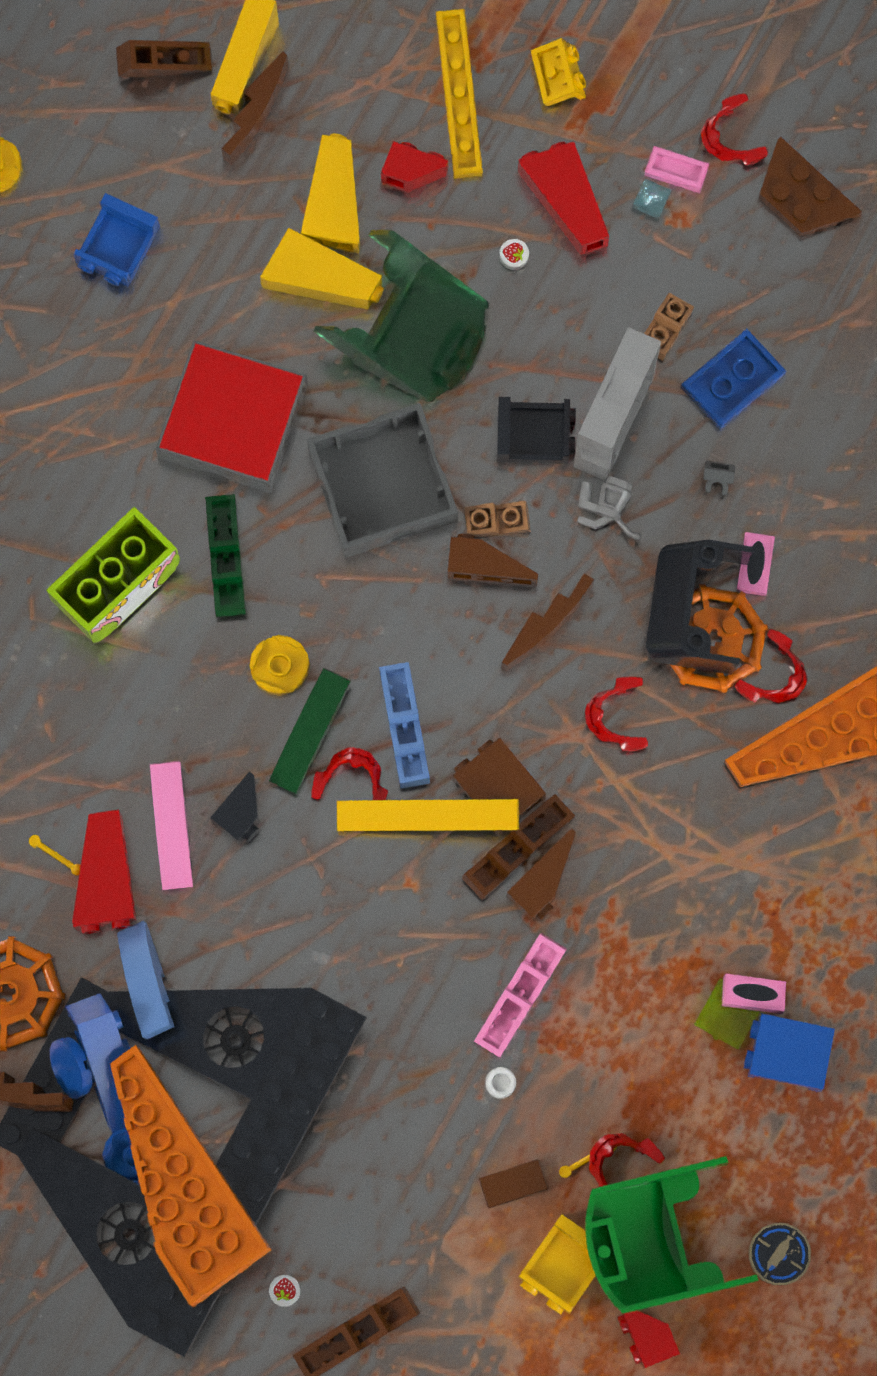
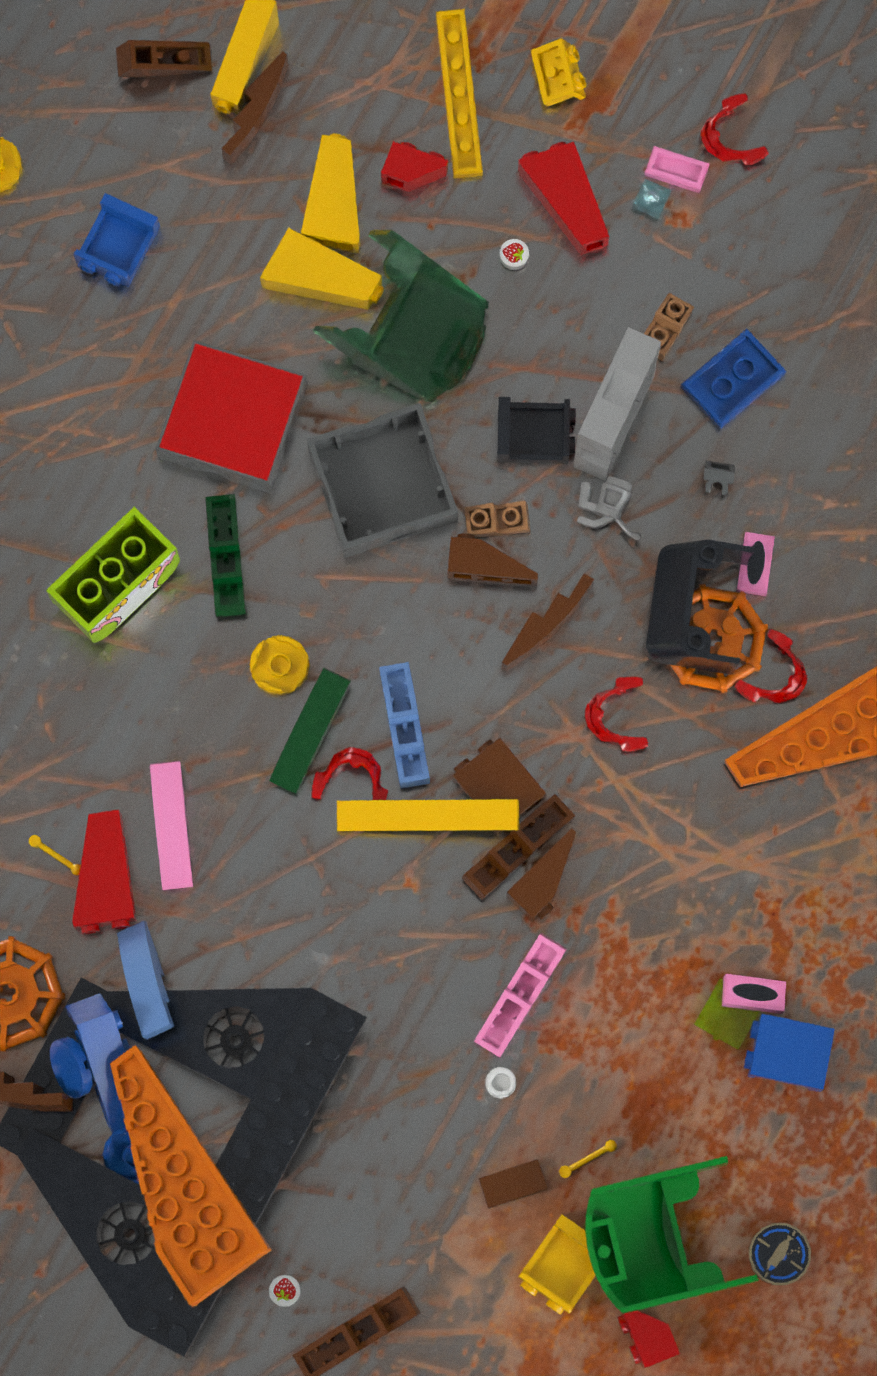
black slope [210,771,259,846] -> none
red helmet [589,1133,665,1187] -> none
reddish brown wing [759,136,862,237] -> none

